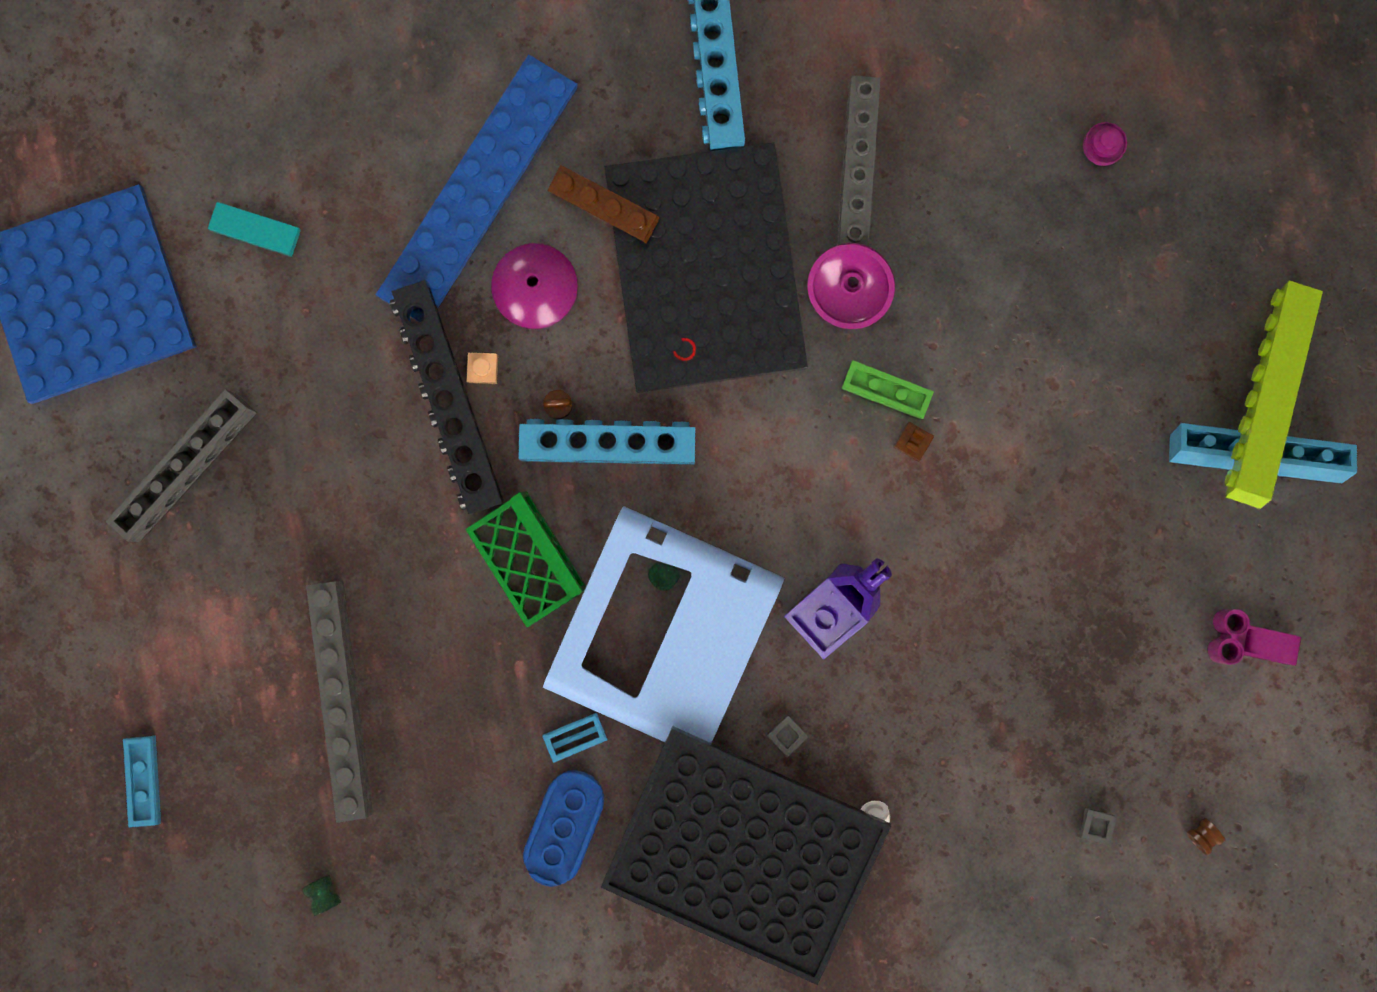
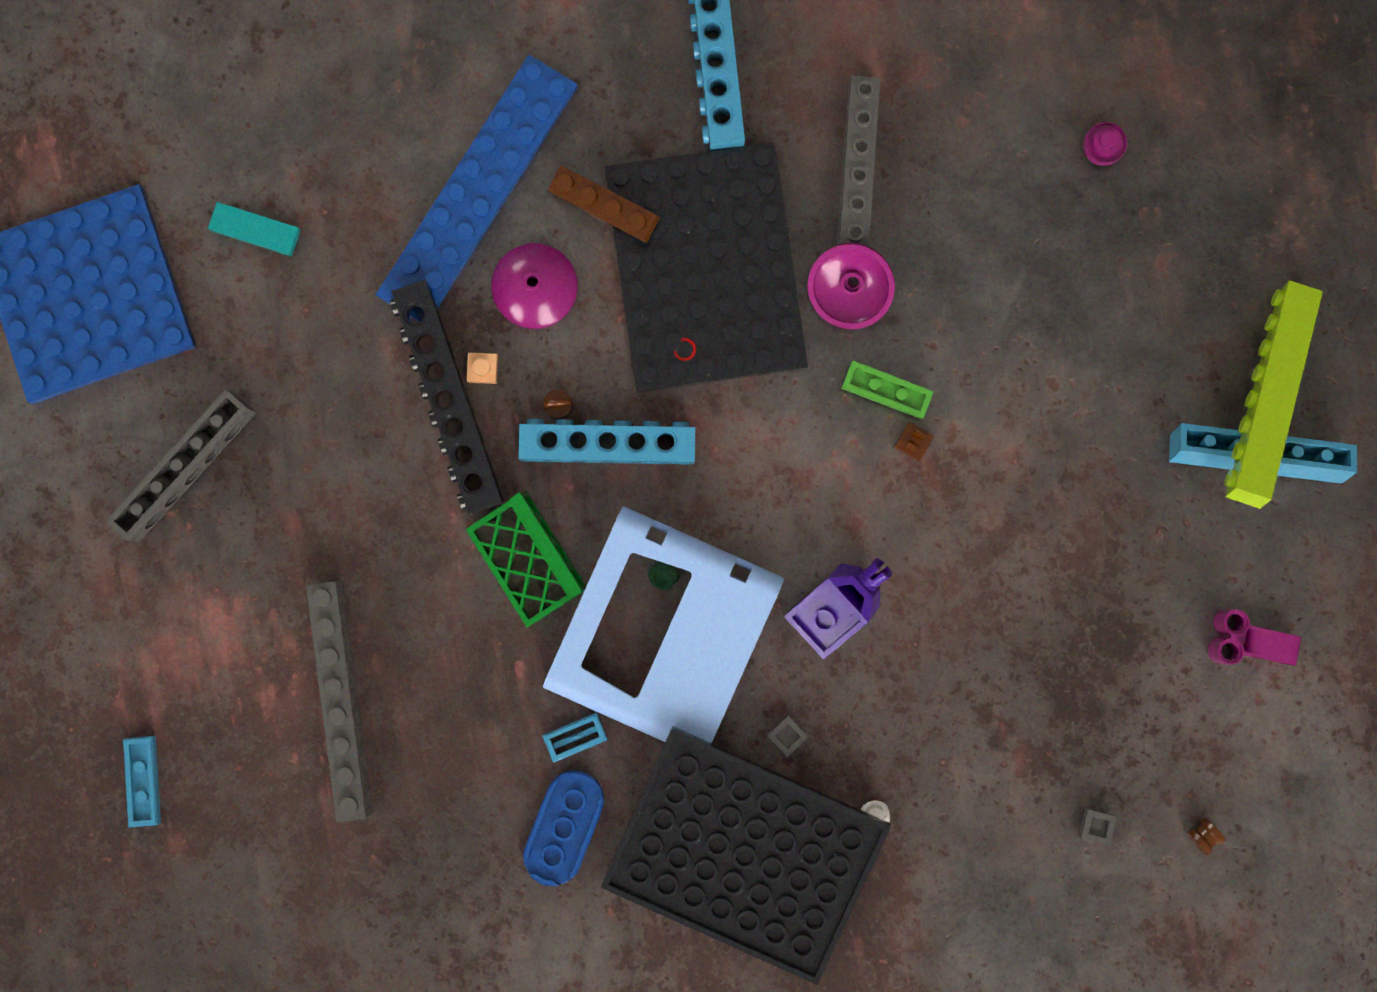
clear green wheel [302,875,341,916] -> none

